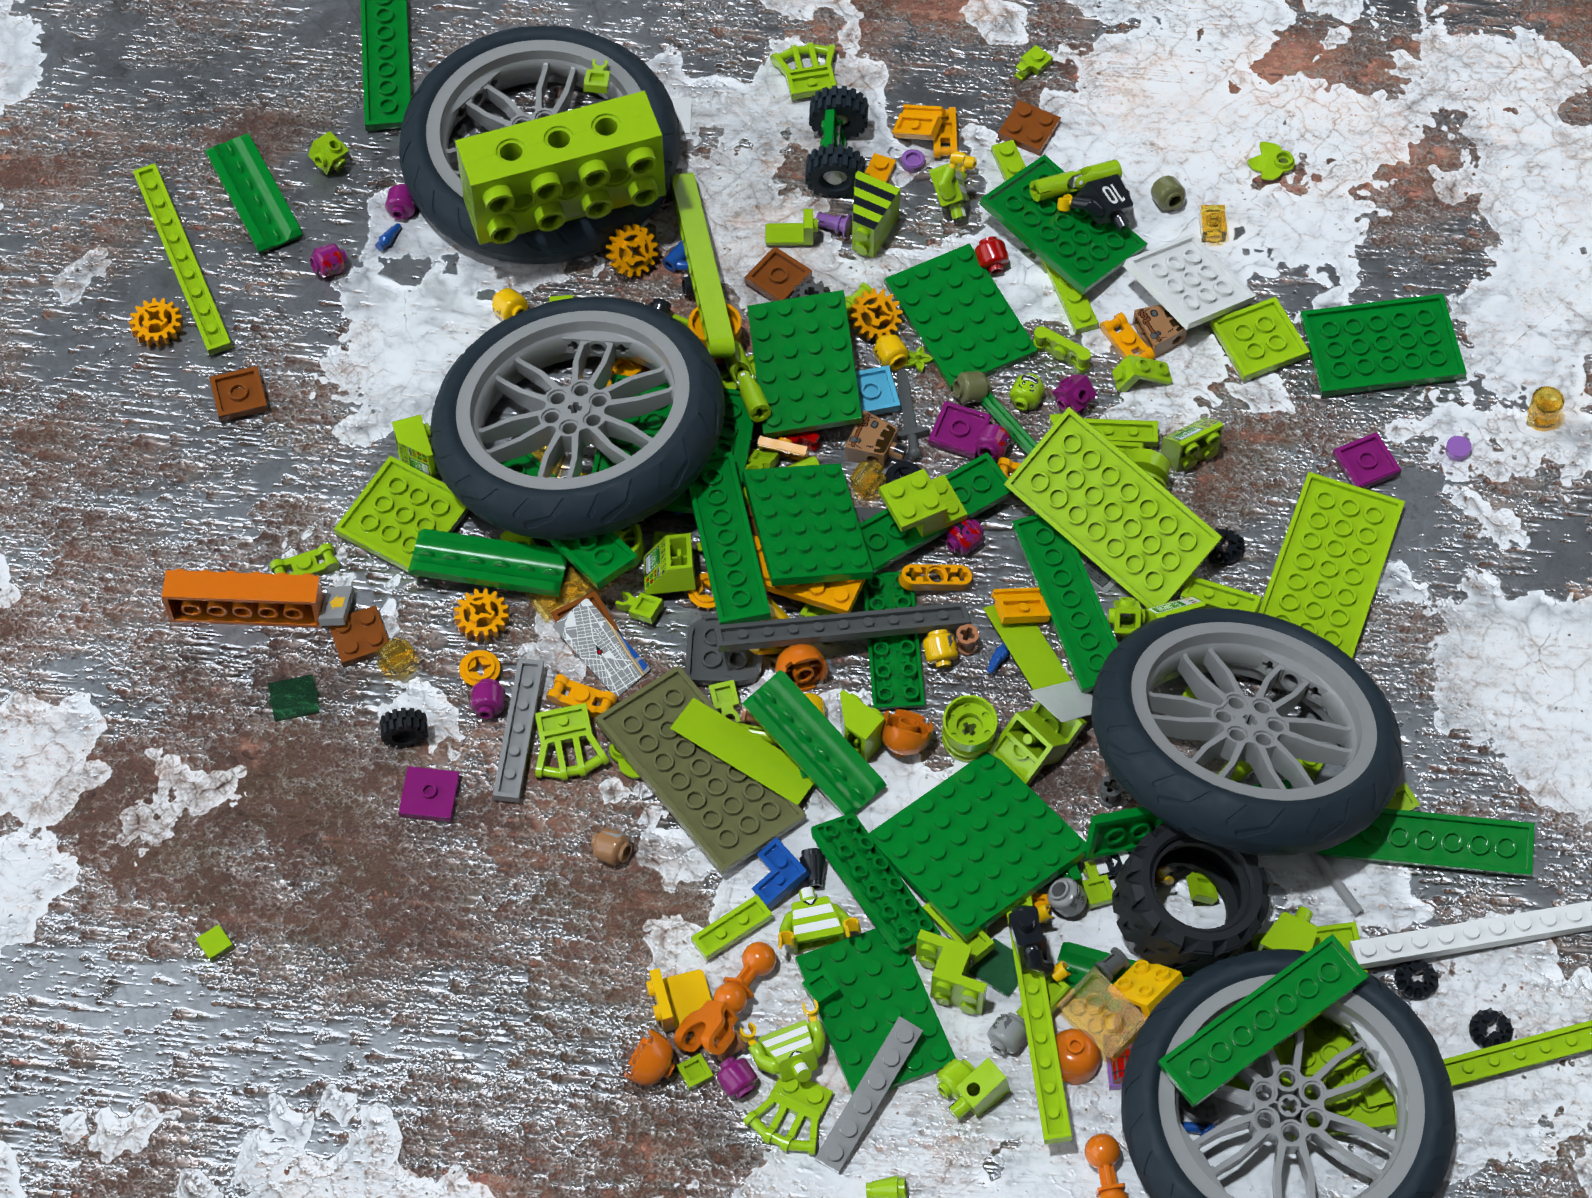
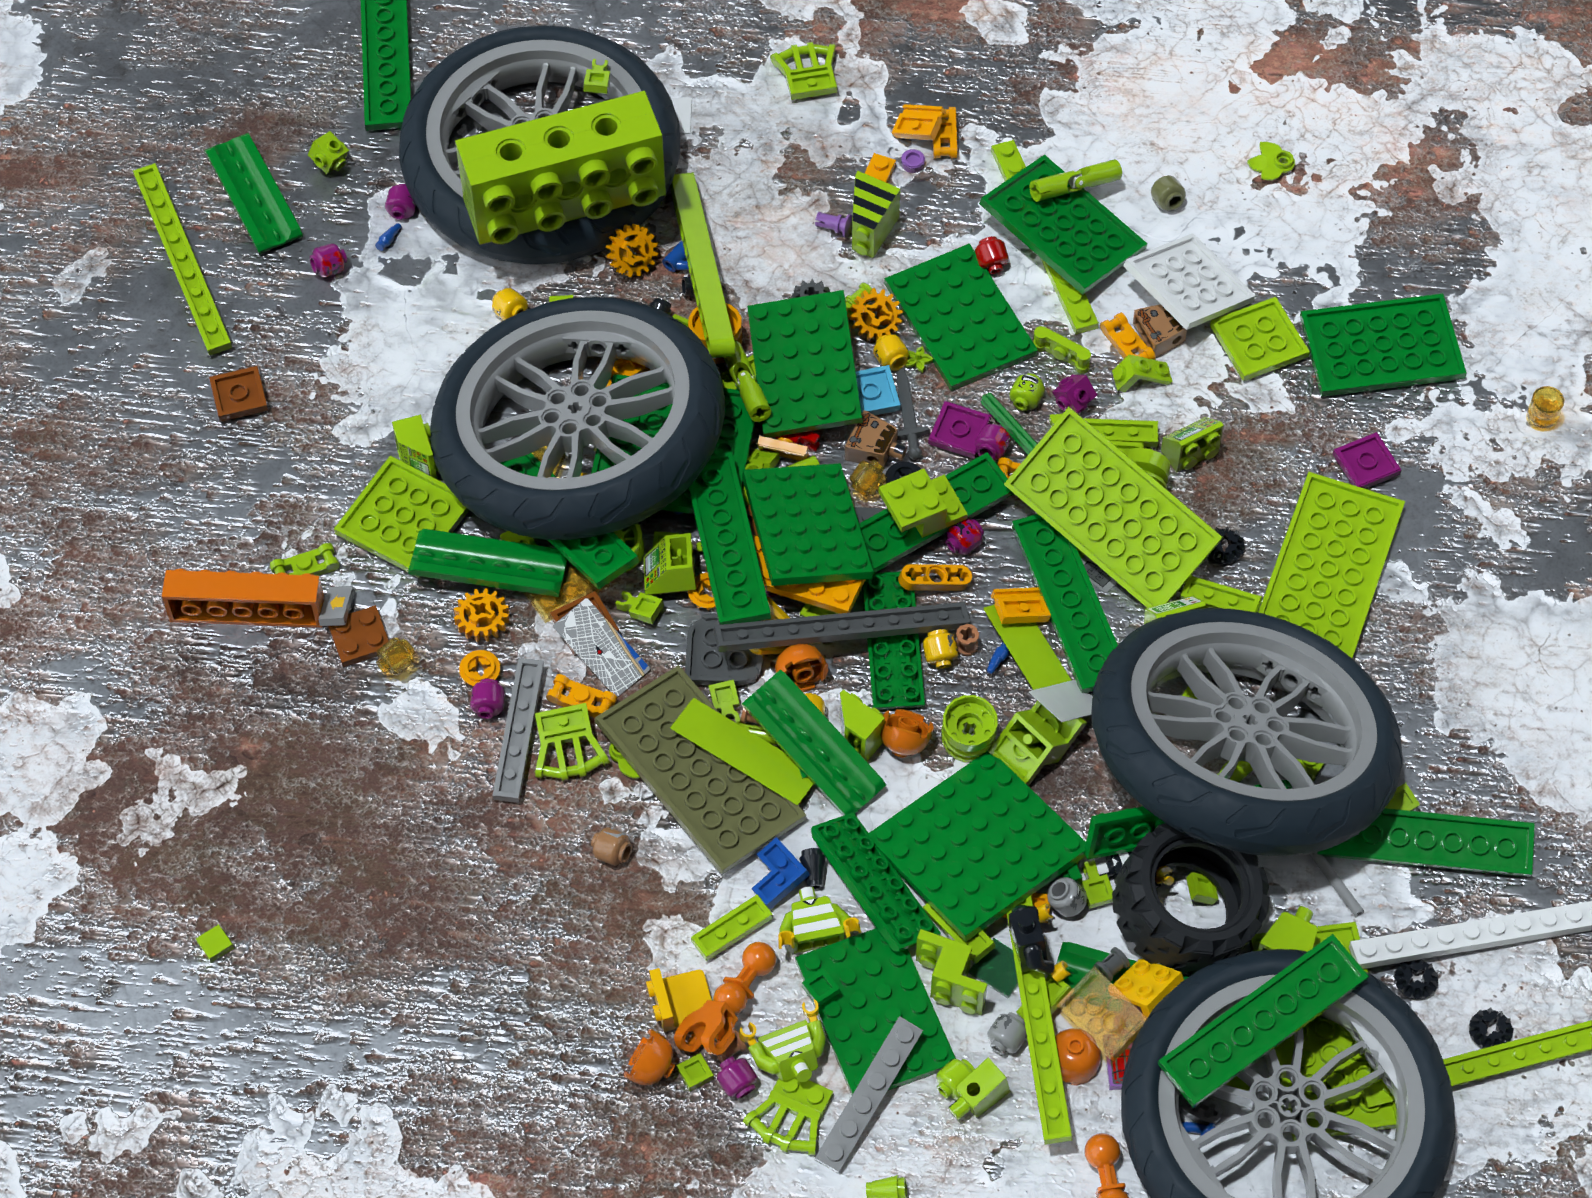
light orange gear [129,298,183,347] -> none
clear green piece [268,674,320,722] -> none
black tyre [380,708,428,749] -> none
magenta plate [398,766,460,822] -> none
dark orange plate [744,246,812,301] -> none
lime bracket [765,209,818,246] -> none
black plate [805,85,869,199] -> none
lime torso [929,151,977,220] -> none
olive head [953,371,991,404] -> none
dark orange plate [998,100,1061,156] -> none
lime plate [1015,45,1053,81] -> none
black torso [1057,174,1133,231] -> none
dark grey bush [1098,775,1123,808] -> none
lime brick [1108,597,1145,636] -> none
clear yellow brick [1199,205,1227,243] -> none
medium lavender tile [1445,436,1472,461] -> none

